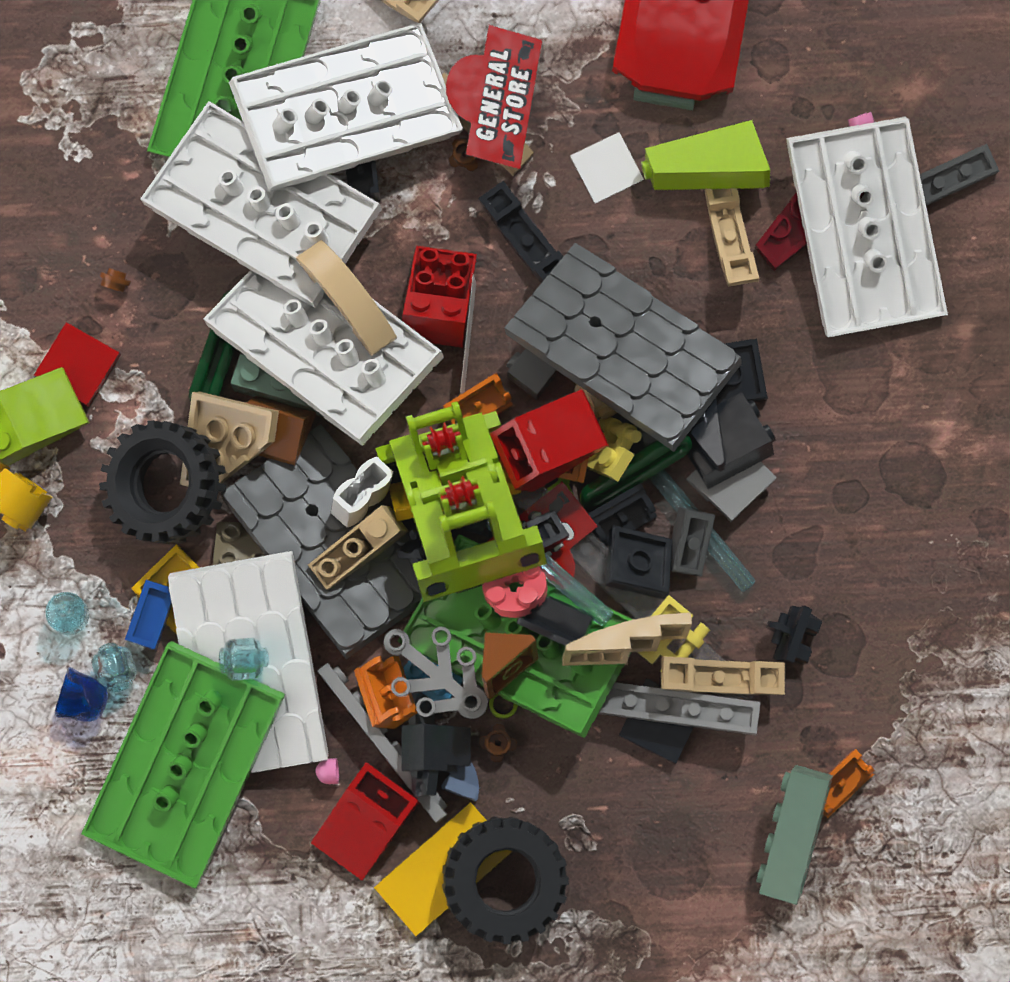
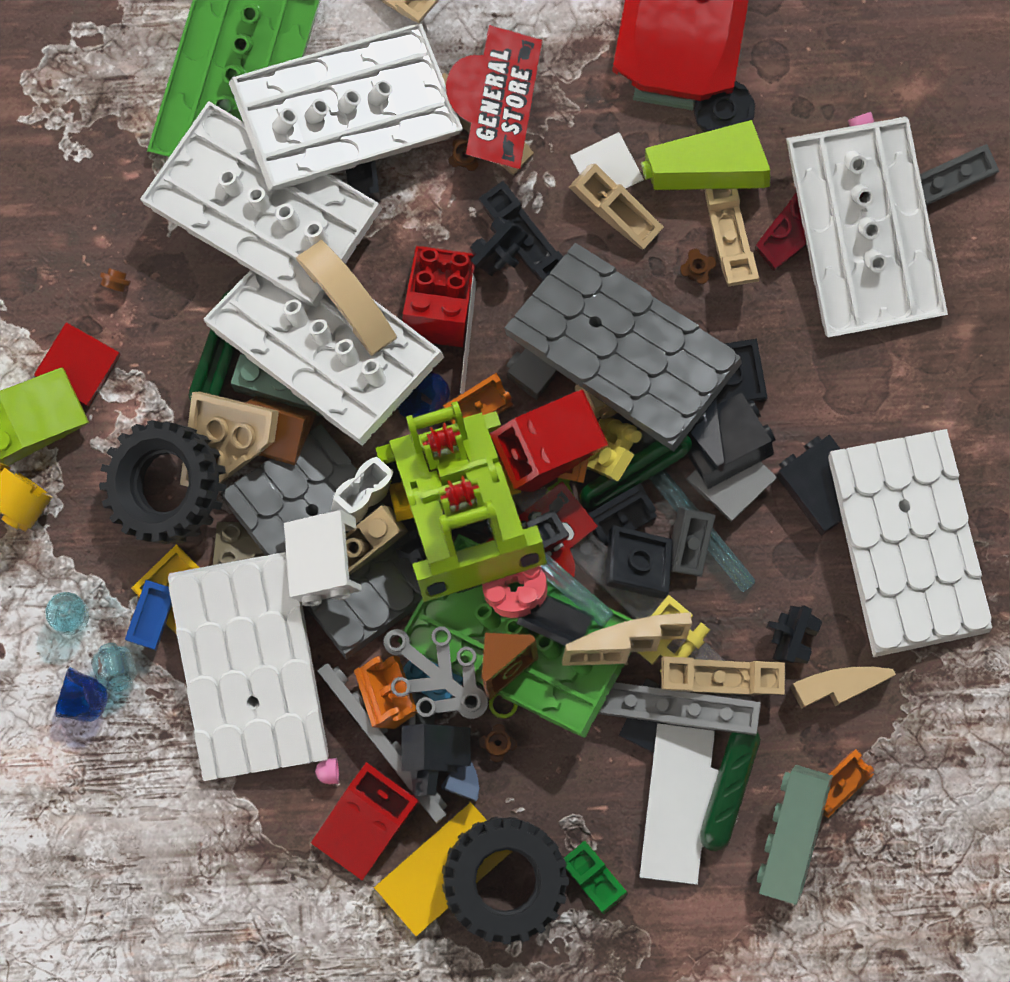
bright green piece [81,641,285,889] -> none
clear light blue head [219,637,269,681] -> none
none -> white panel [284,510,362,606]
none -> clear blue hair [397,371,450,429]
none -> black hips [470,216,529,276]
none -> green slope [564,841,628,915]
none -> tan slope [569,163,663,250]
none -> white sticker [640,723,738,884]
none -> reddish brown plate [680,249,716,284]
none -> black tile [694,81,755,132]
none -> dark green piece [700,731,761,852]
none -> black brick [776,434,842,536]
none -> tan slope [790,667,896,709]
none -> white piece [828,429,992,657]

